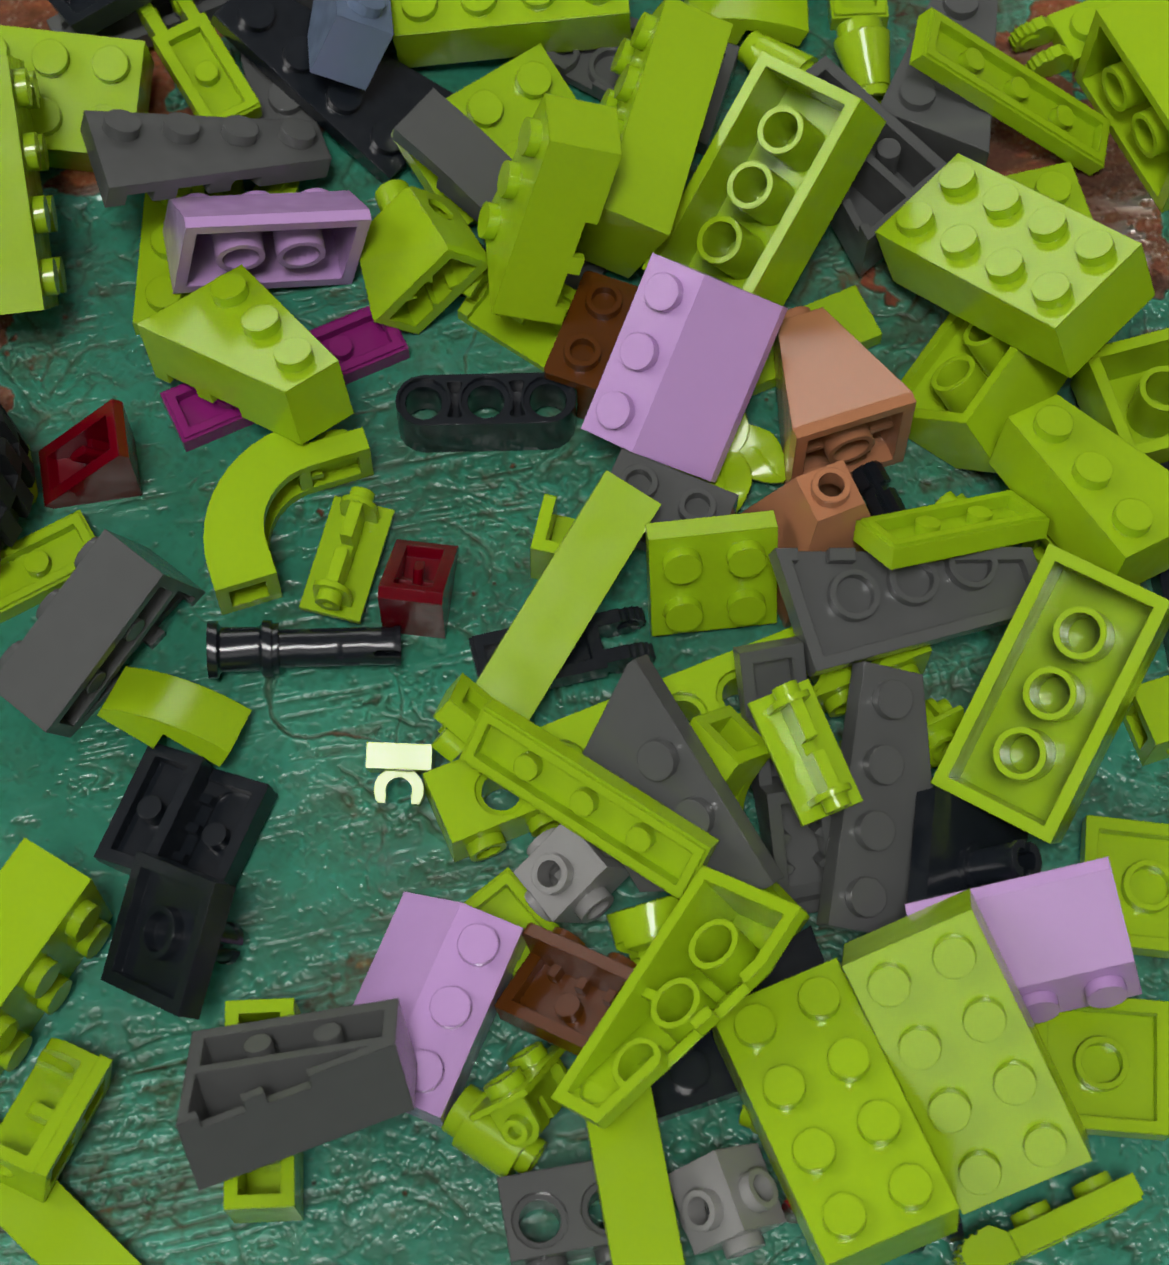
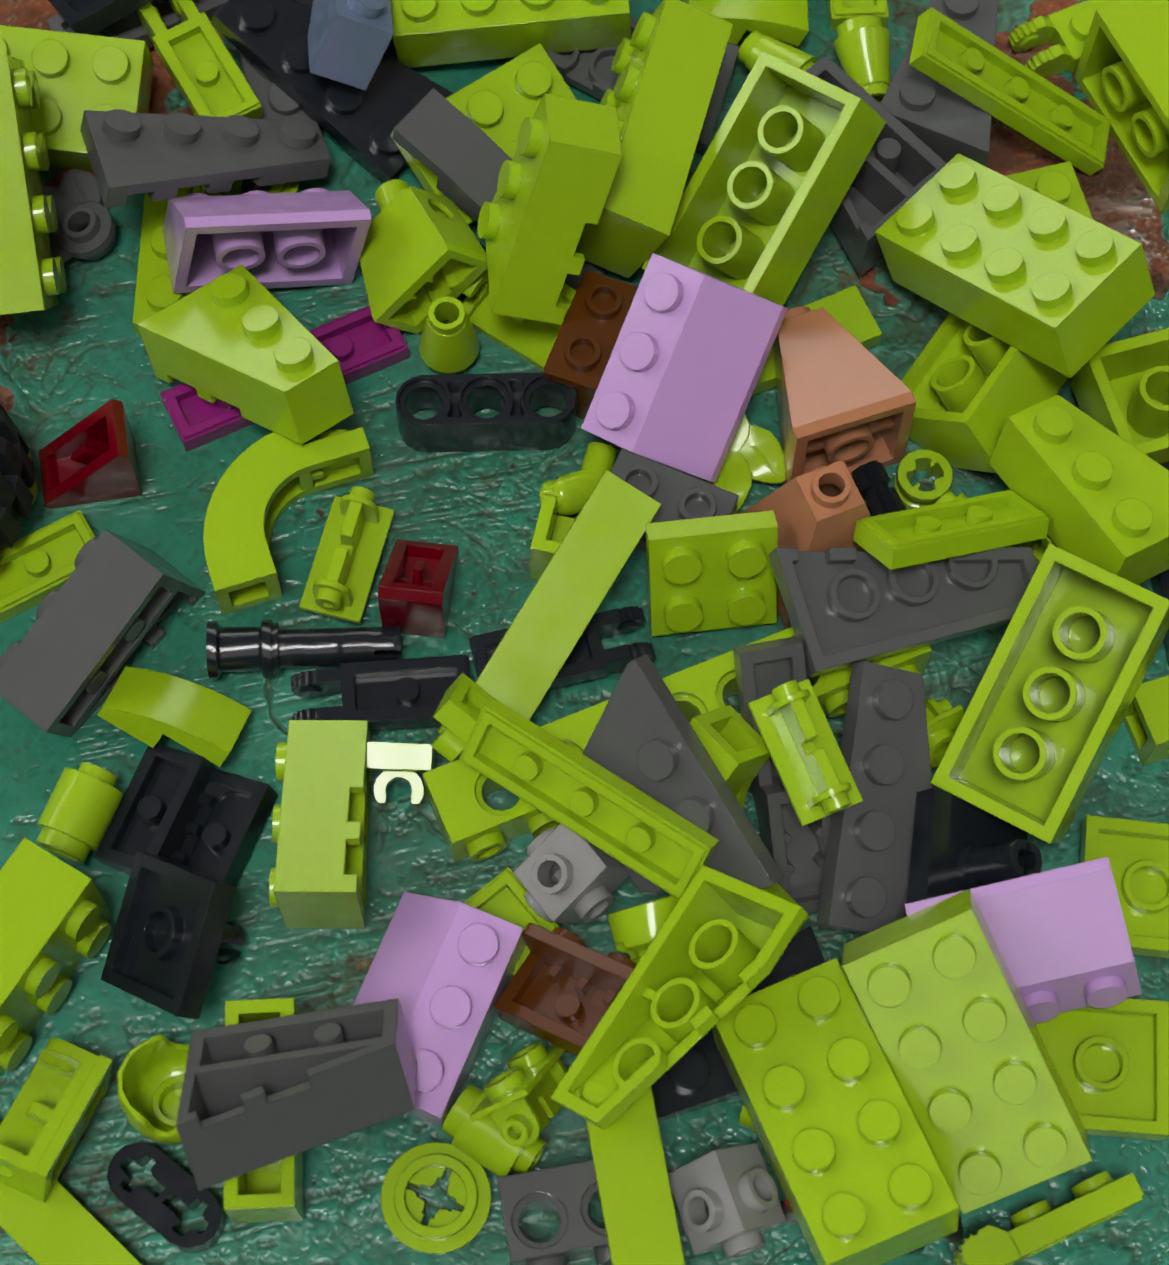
none -> lime brick [35,762,124,864]
none -> dark grey plate [42,169,116,264]
none -> black beam [107,1142,225,1253]
none -> lime hair [117,1035,190,1144]
none -> lime wedge [269,720,372,929]
none -> black hinge [291,654,471,731]
none -> lime gear [381,1142,491,1256]
none -> lime cone [419,296,480,375]
none -> lime arm [539,442,617,516]
none -> lime bush [894,450,953,509]

